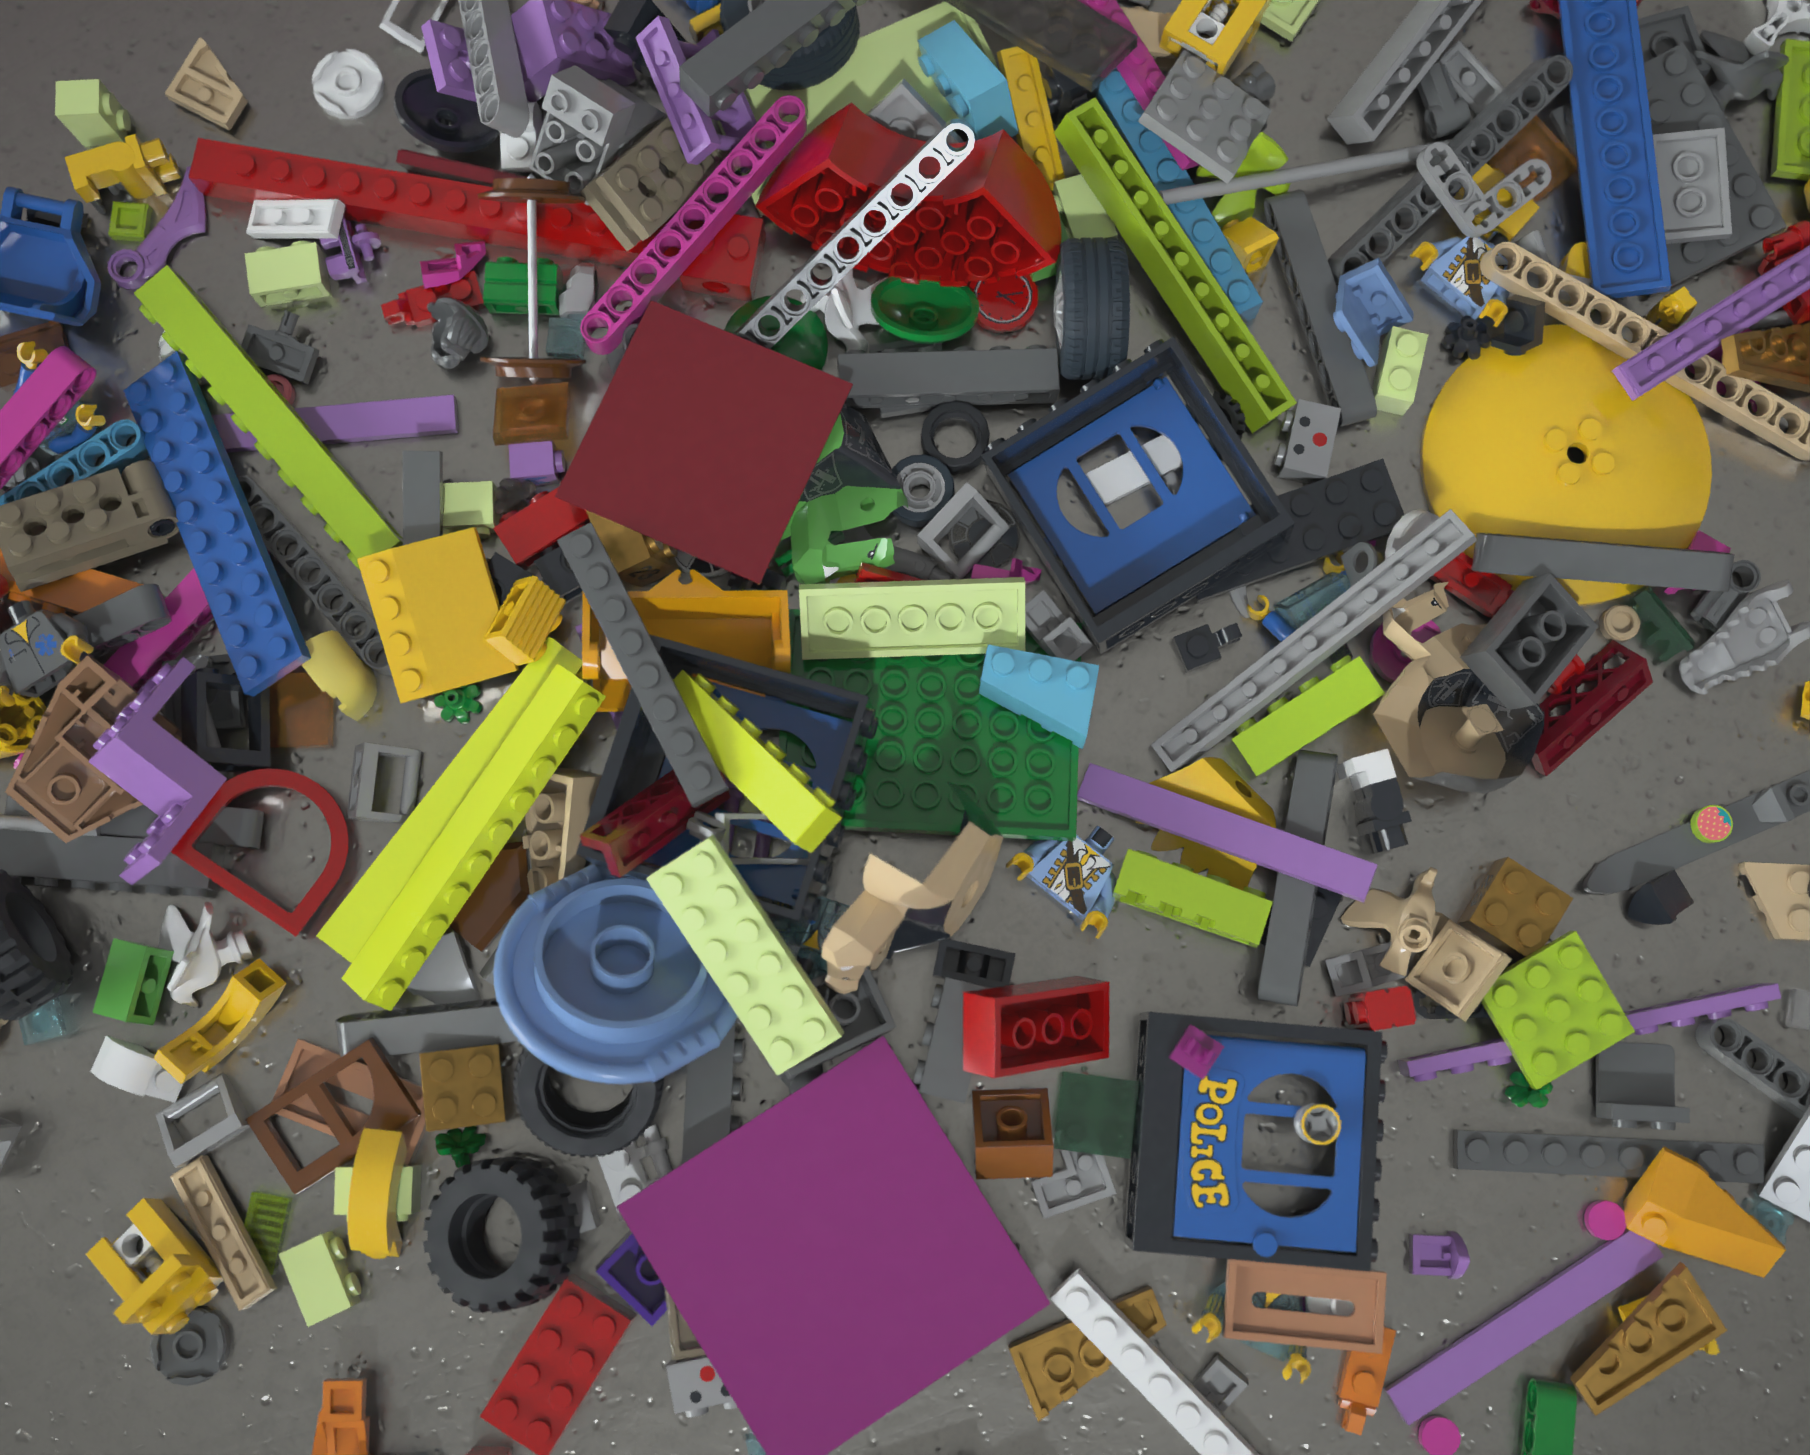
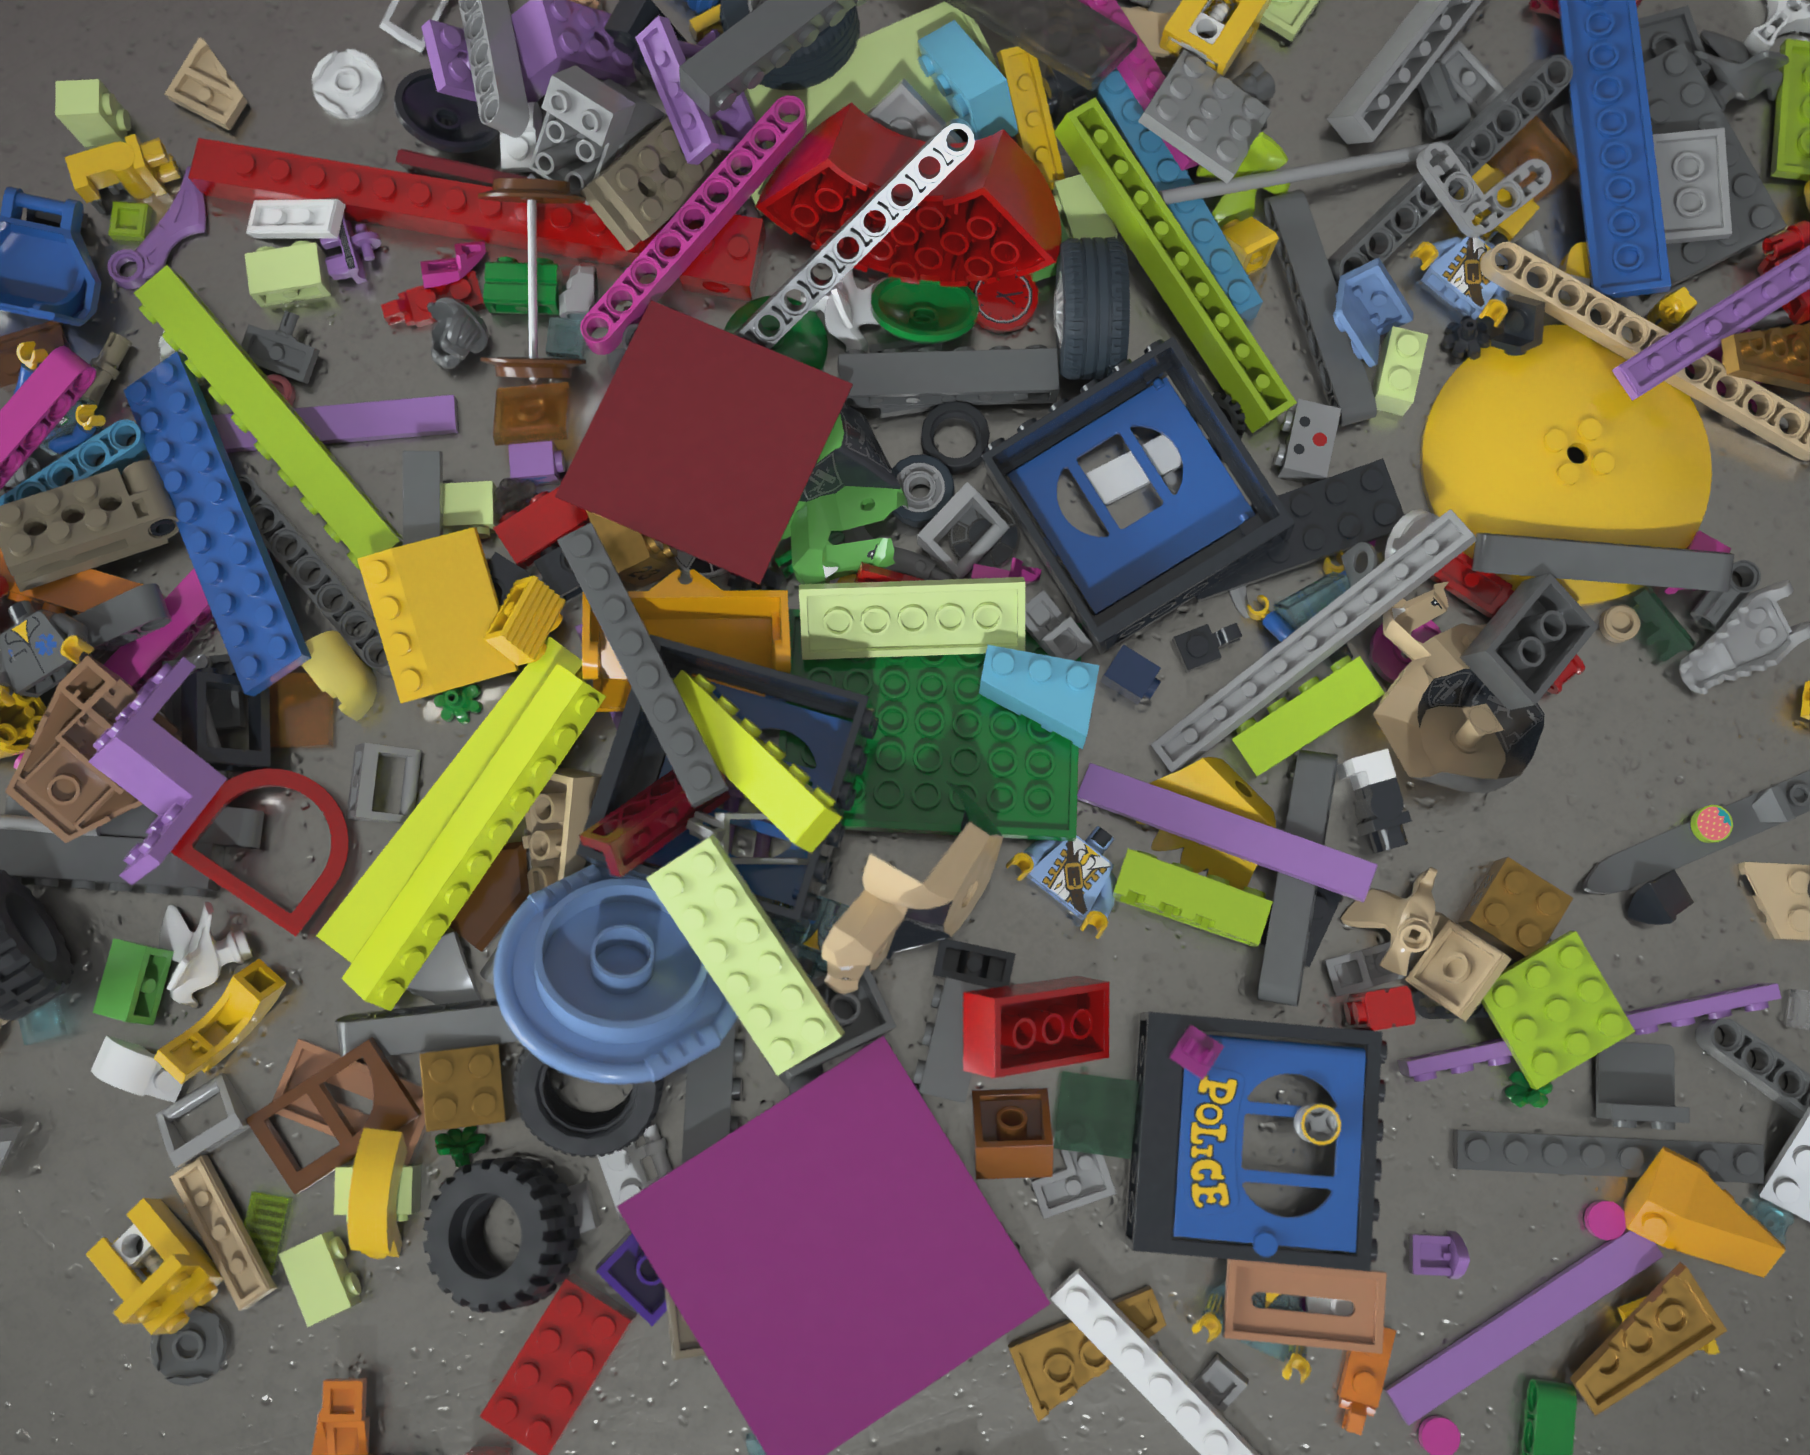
light grey brick [666,1355,737,1418] -> none
dark red fence [1532,640,1653,777] -> none
none -> dark tan pin [81,332,132,406]
none -> dark blue brick [1100,644,1161,705]

